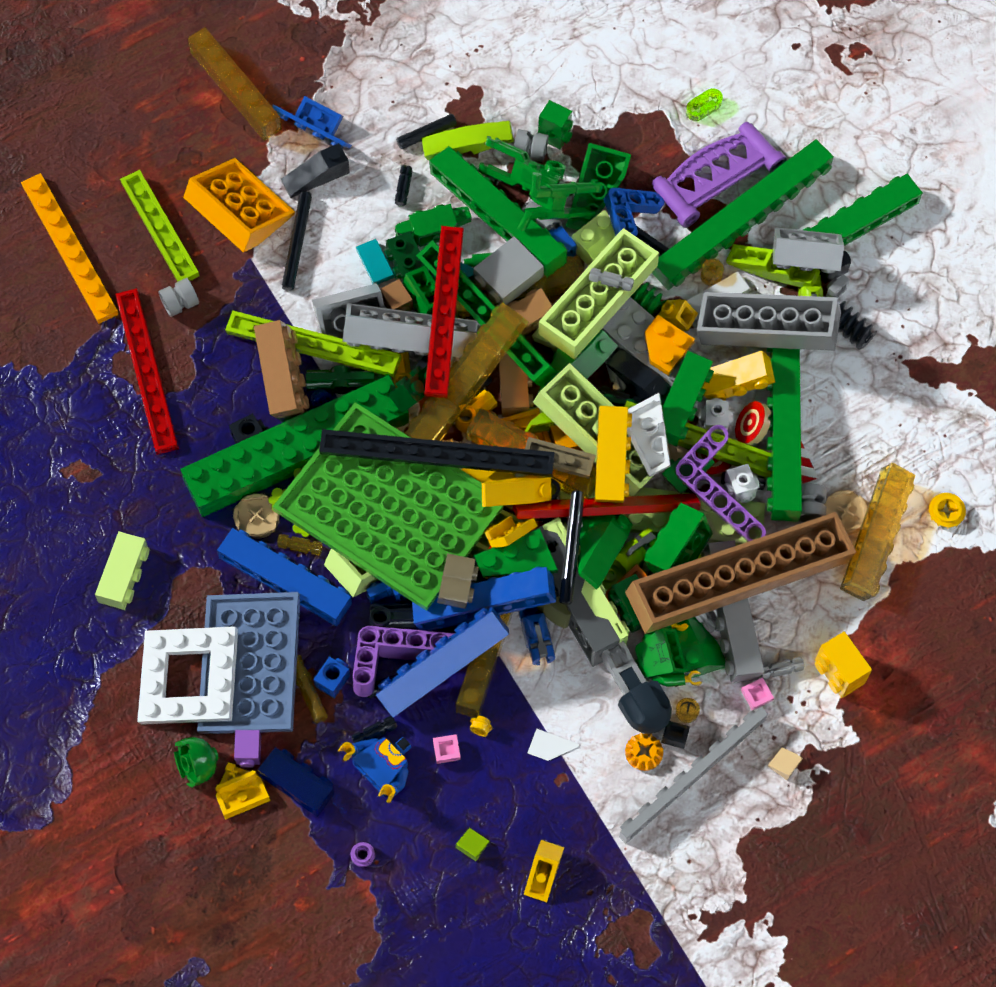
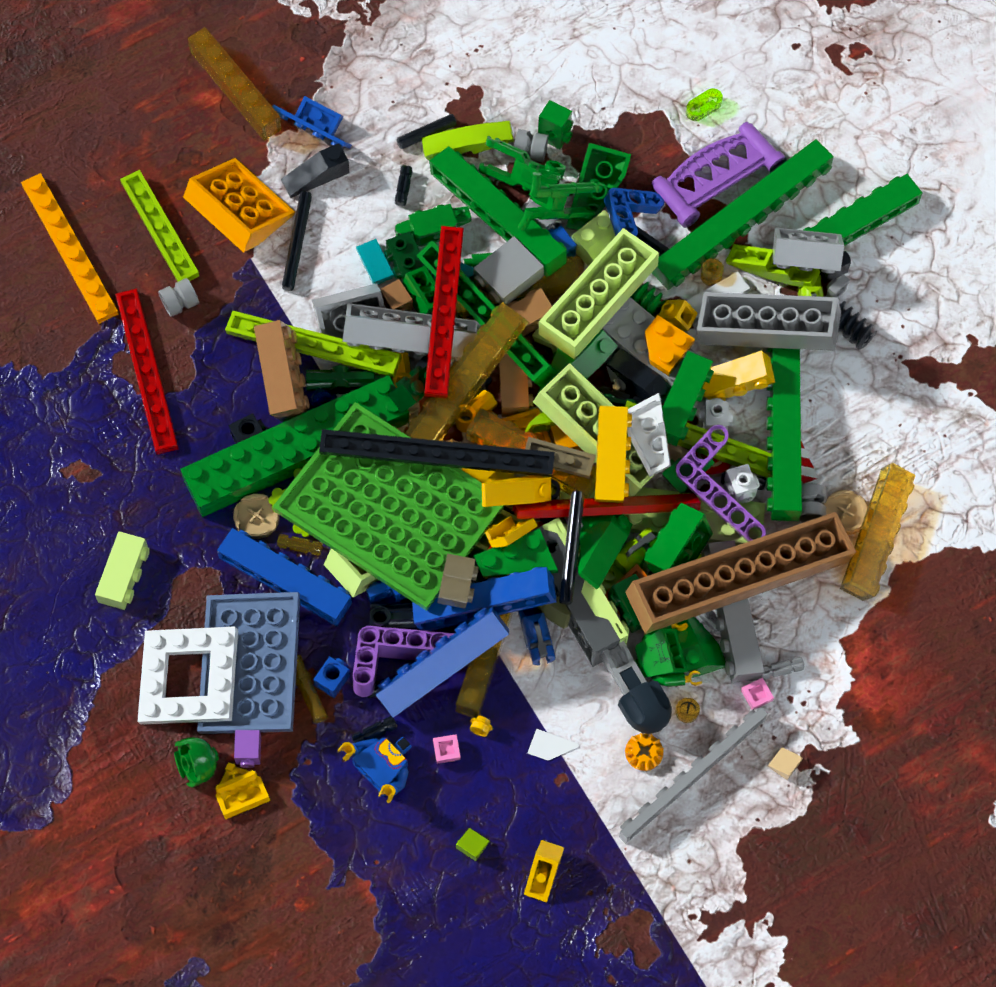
clear blue brick [258,747,335,817] -> none
medium lavender plate [350,842,375,867] -> none
light grey axle [589,268,634,291] -> none
black tile [661,721,690,749] -> none
red tile [735,401,771,446] -> none
yellow brick [815,631,872,698] -> none
yellow gear [928,493,966,529] -> none

